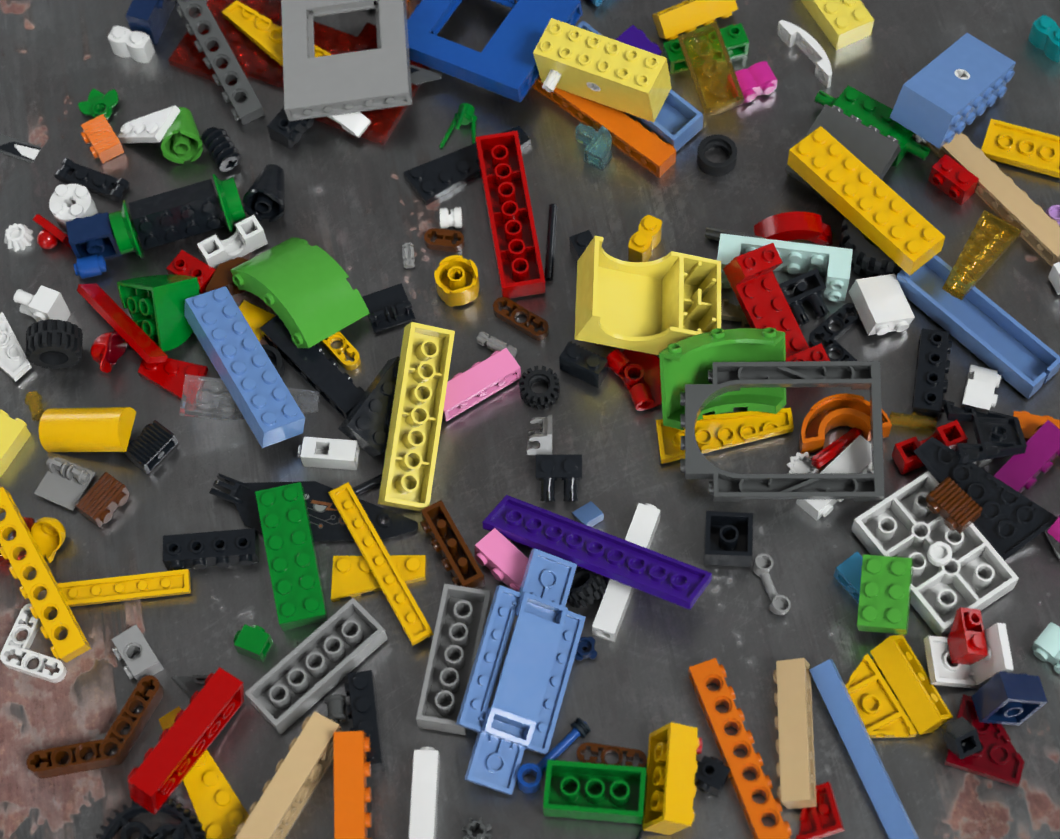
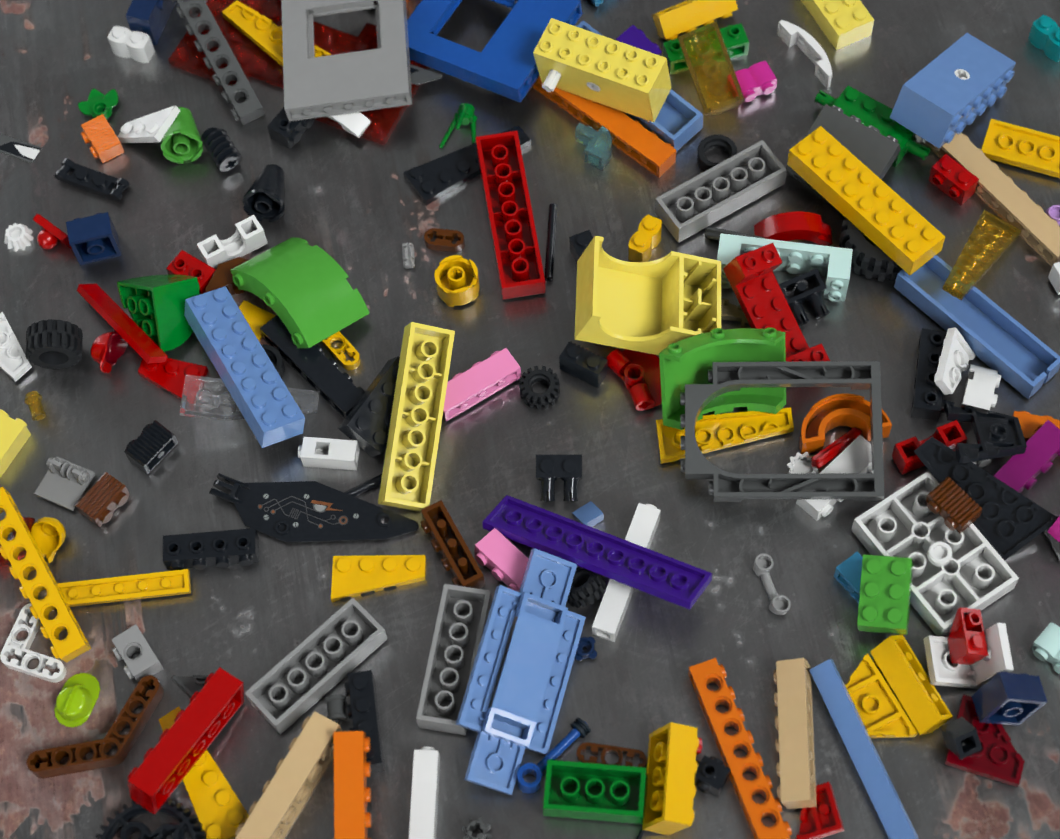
white brick [14,285,71,322] -> none
yellow brick [39,407,136,452] -> none
white brick [49,184,98,231] -> none
blue brick [73,254,107,279] -> none
black brick [109,174,246,258] -> none
green brick [234,624,273,663] -> none
green brick [255,482,328,631] -> none
yellow tile [328,482,434,646] -> none
black hinge [362,283,416,333] -> none
white wheel [440,207,463,229] -> none
light grey axle [476,331,517,358] -> none
reddish brown beam [493,297,549,341] -> none
light grey hinge [527,415,553,455] -> none
black brick [704,511,753,567] -> none
black beam [808,303,860,361] -> none
white brick [849,273,915,335] -> none
clear yellow pin [889,411,937,432] -> none
none -> lime piece [54,673,100,728]
none -> light grey brick [655,140,787,243]
none -> white wing [934,327,976,395]

